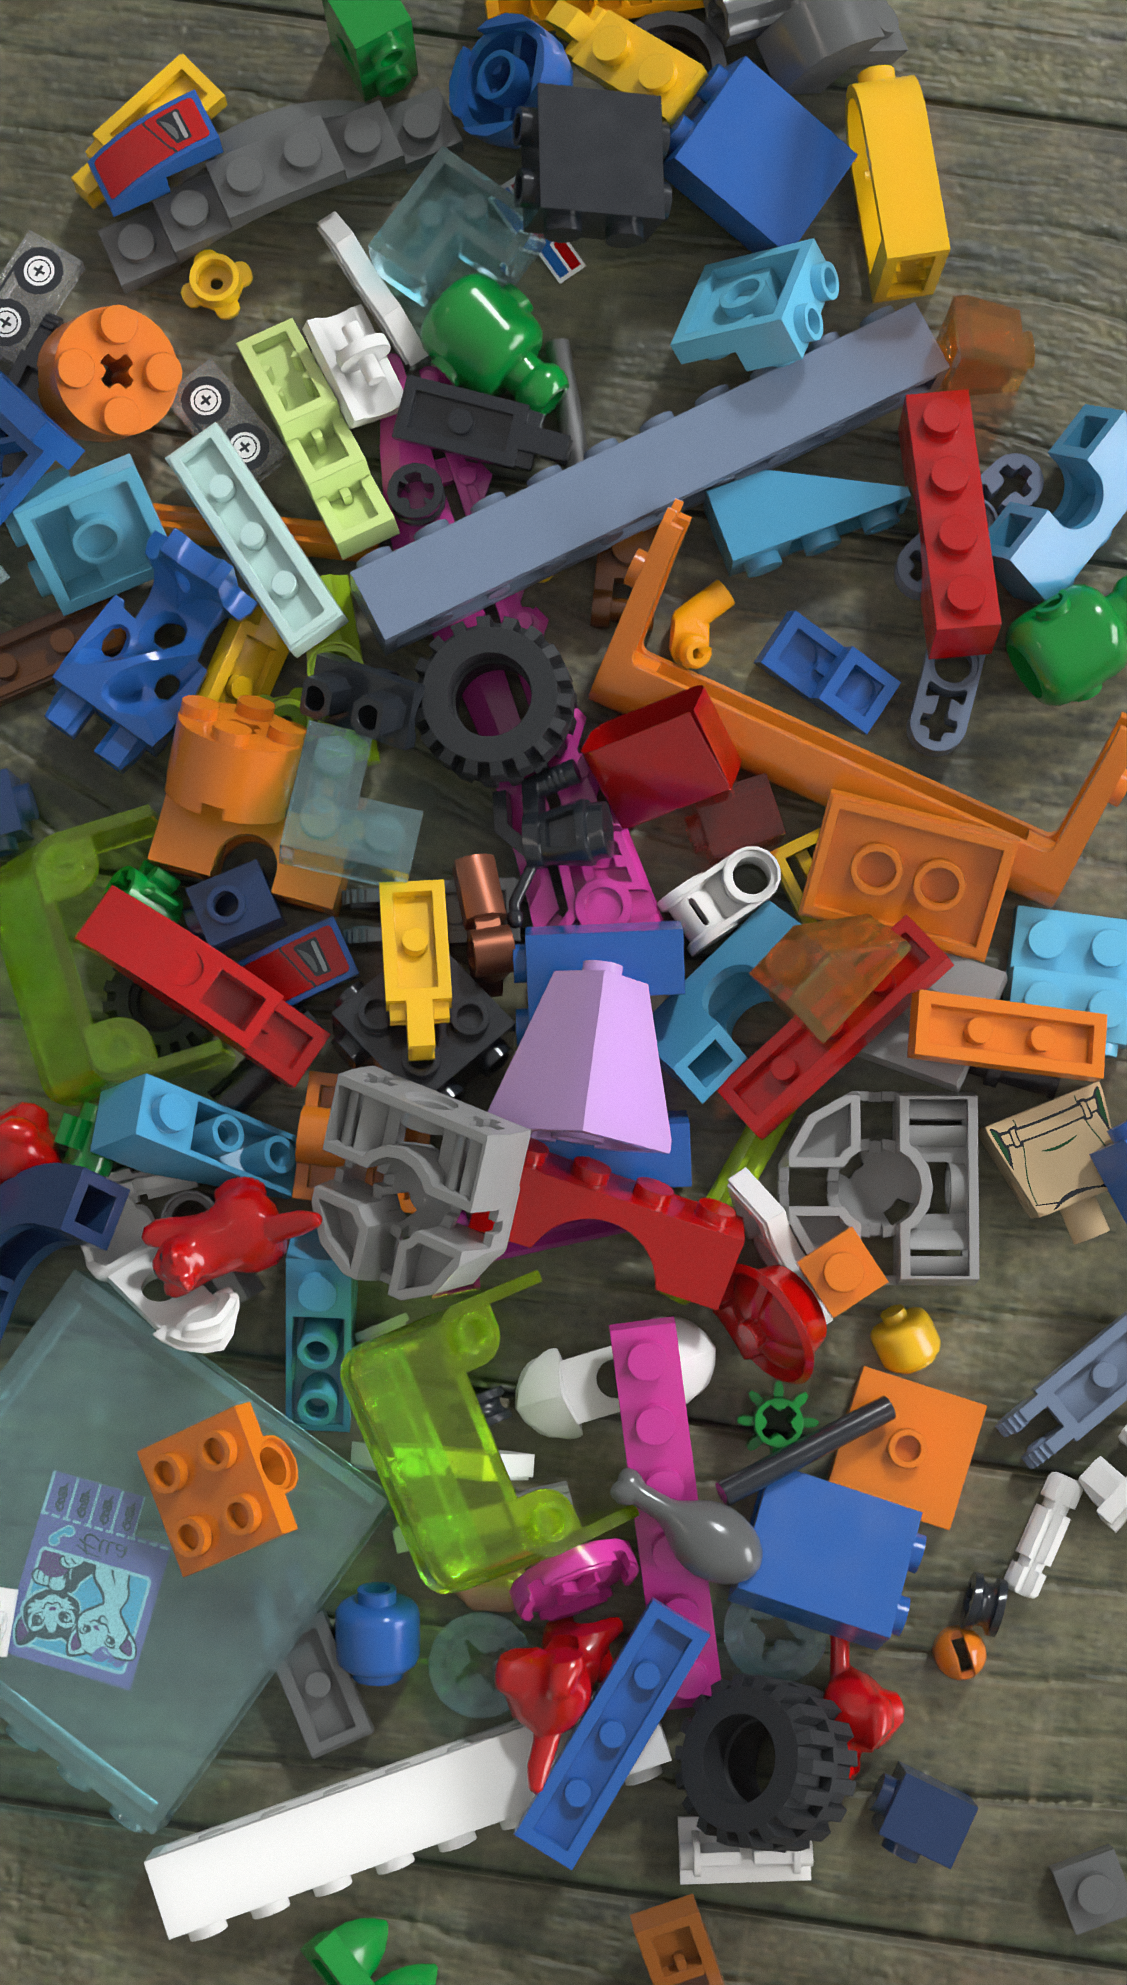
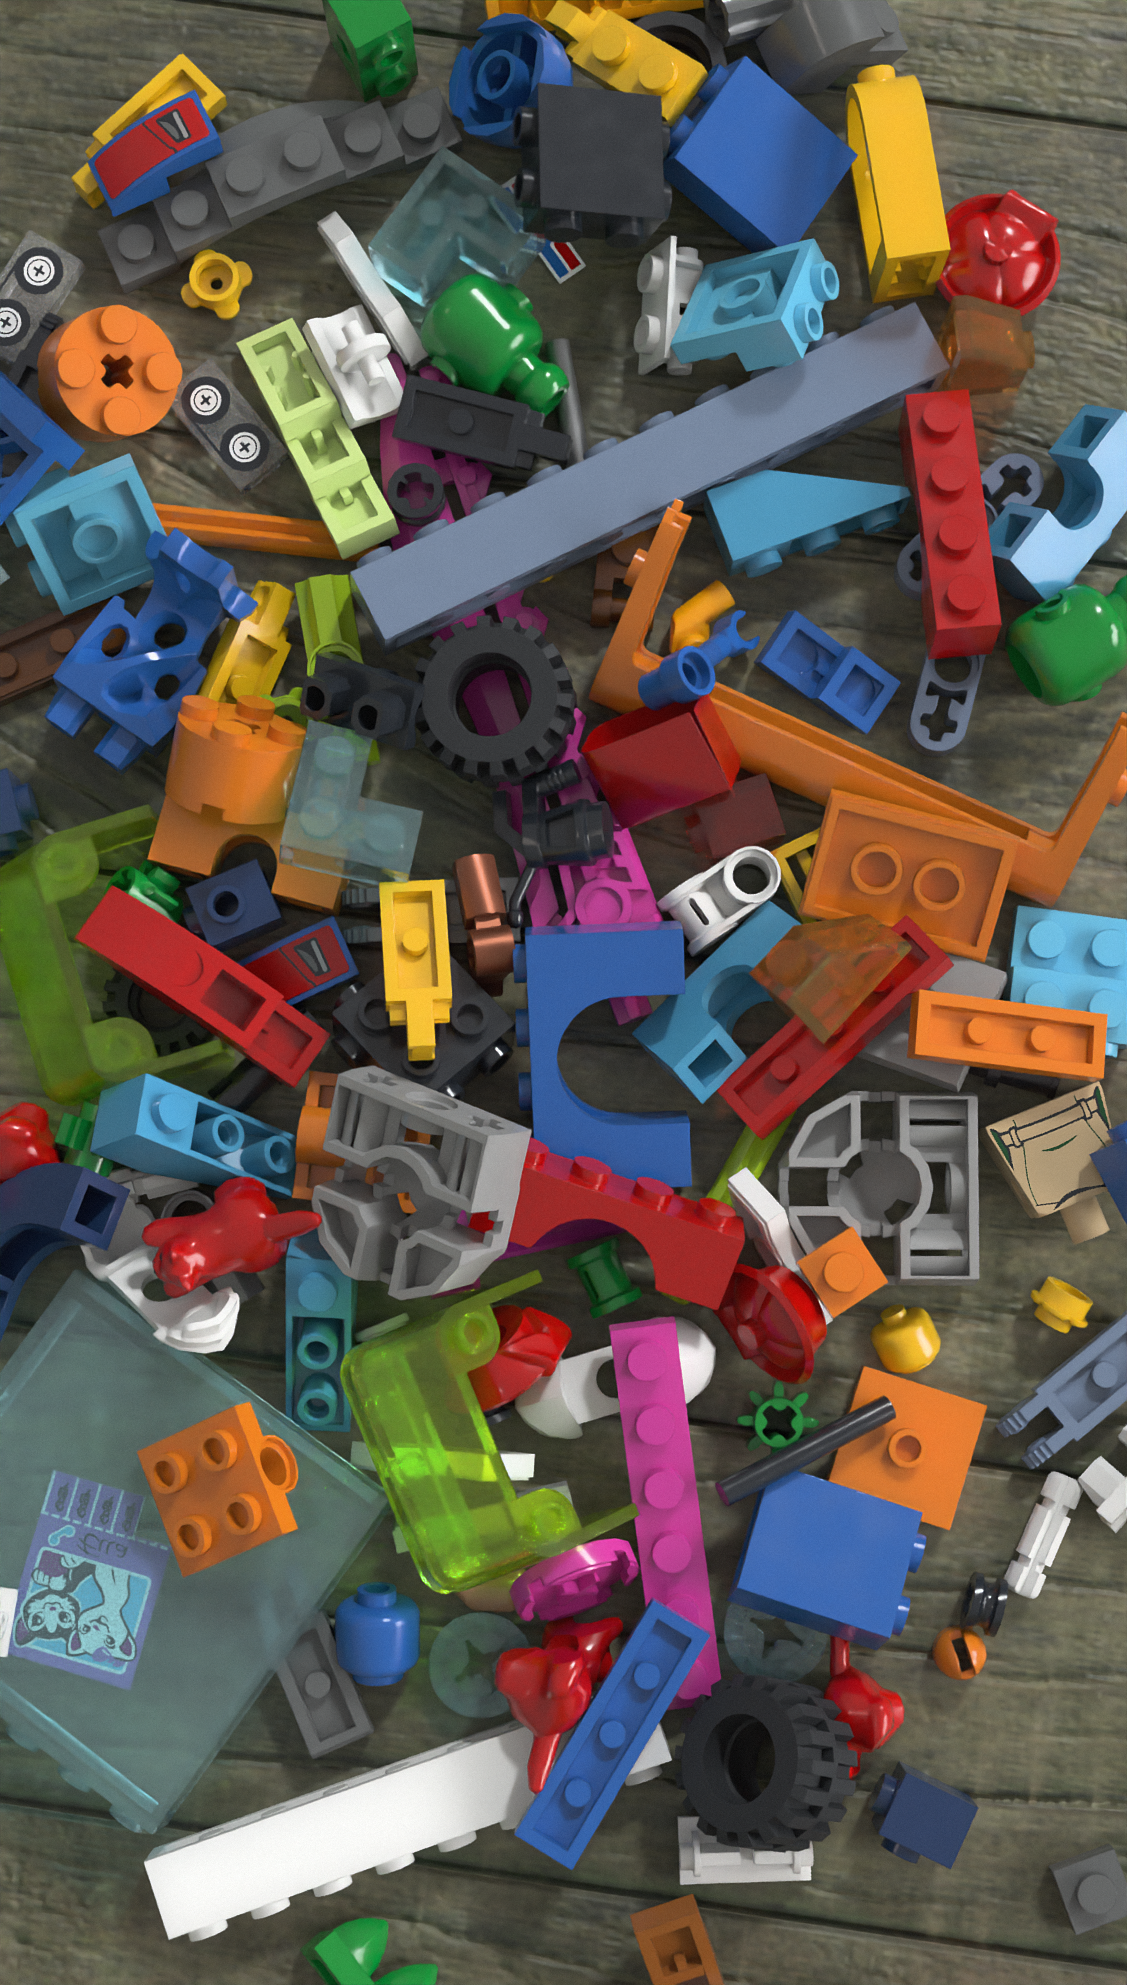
light aqua tile [165,422,349,658] -> none
lavender slope [488,960,672,1154] -> none
dark grey piece [610,1468,763,1584] -> none
none -> red piece [444,1305,572,1413]
none -> green bush [565,1236,643,1319]
none -> white hinge [634,236,704,376]
none -> blue brick [638,610,760,711]
none -> red piece [935,190,1061,321]
none -> yellow plate [1030,1276,1093,1333]

